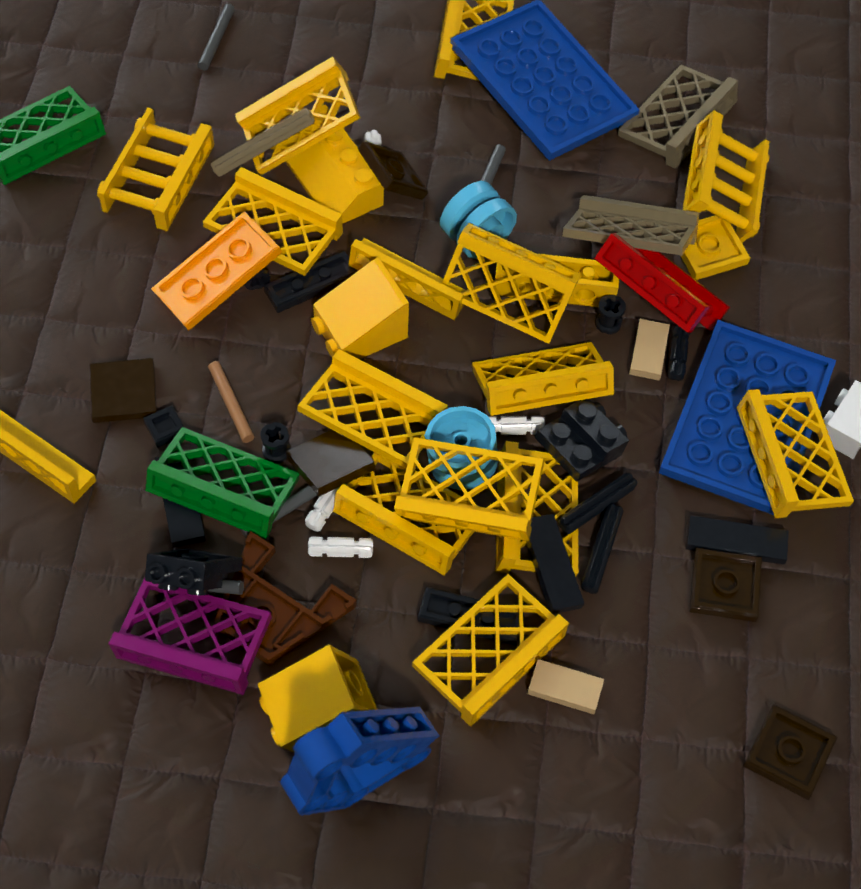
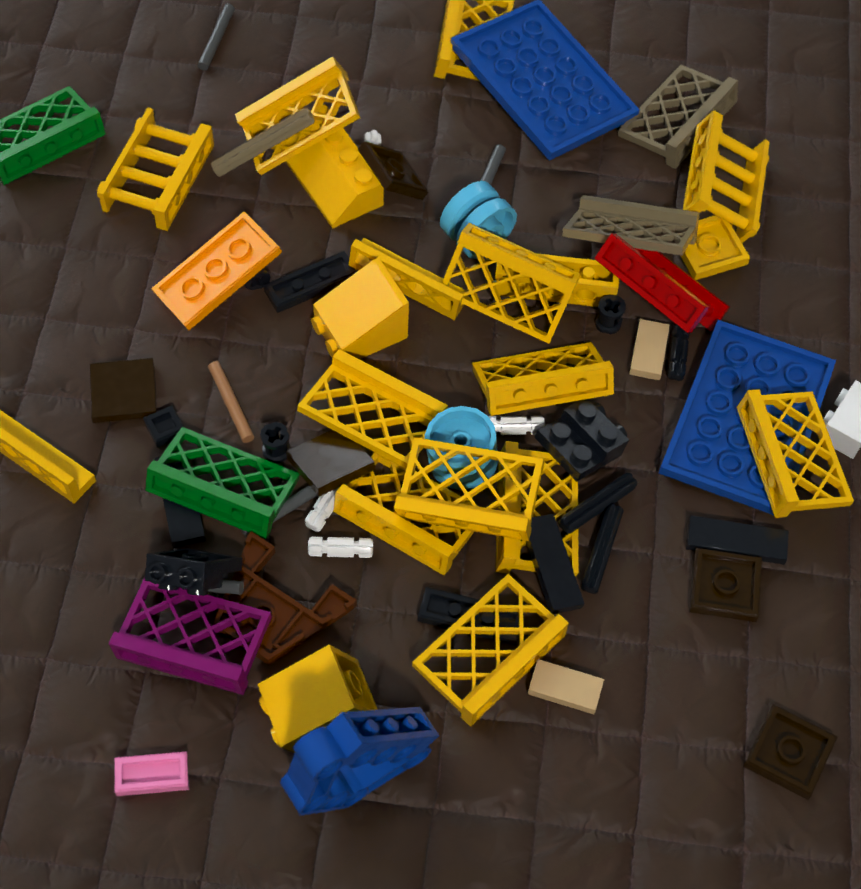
yellow fence [203,167,343,276] -> none
none -> bright pink tile [115,751,189,796]

